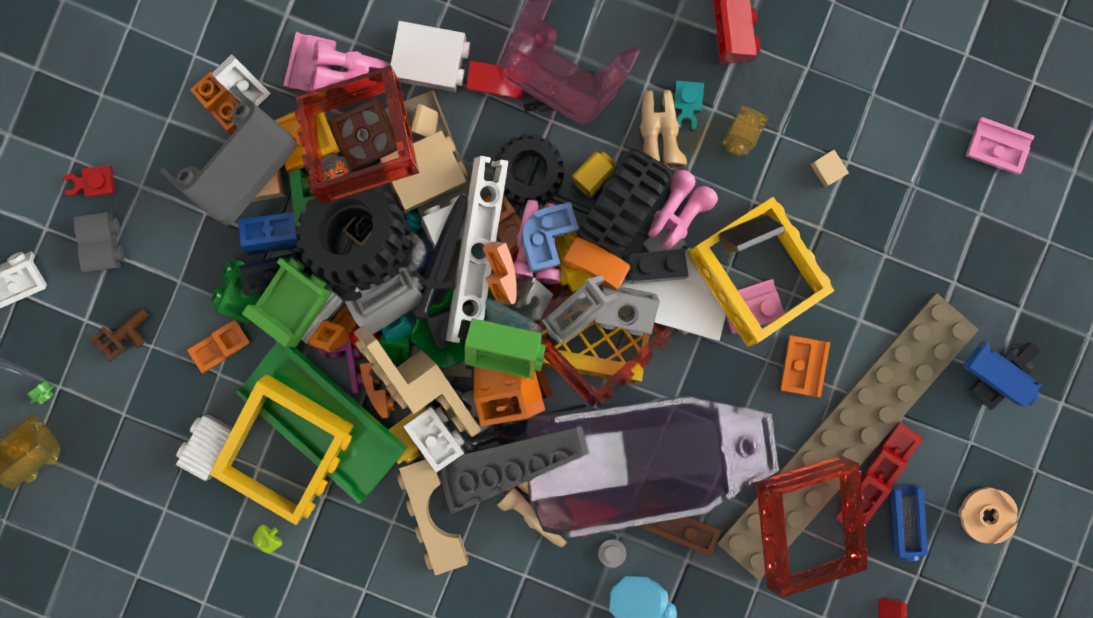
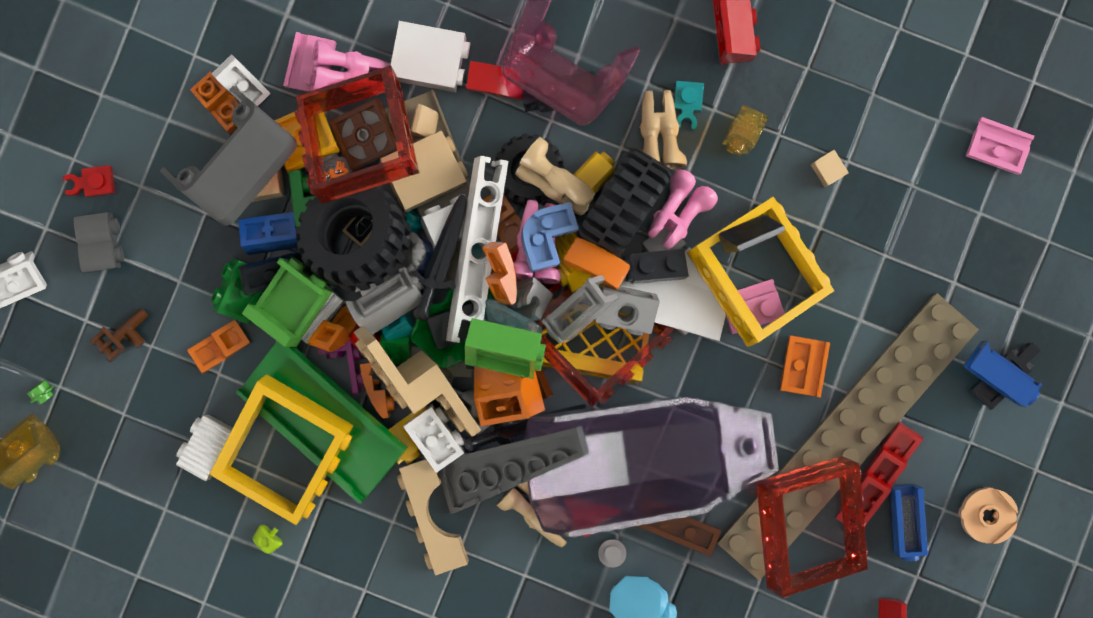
none -> tan piece [515,137,595,215]

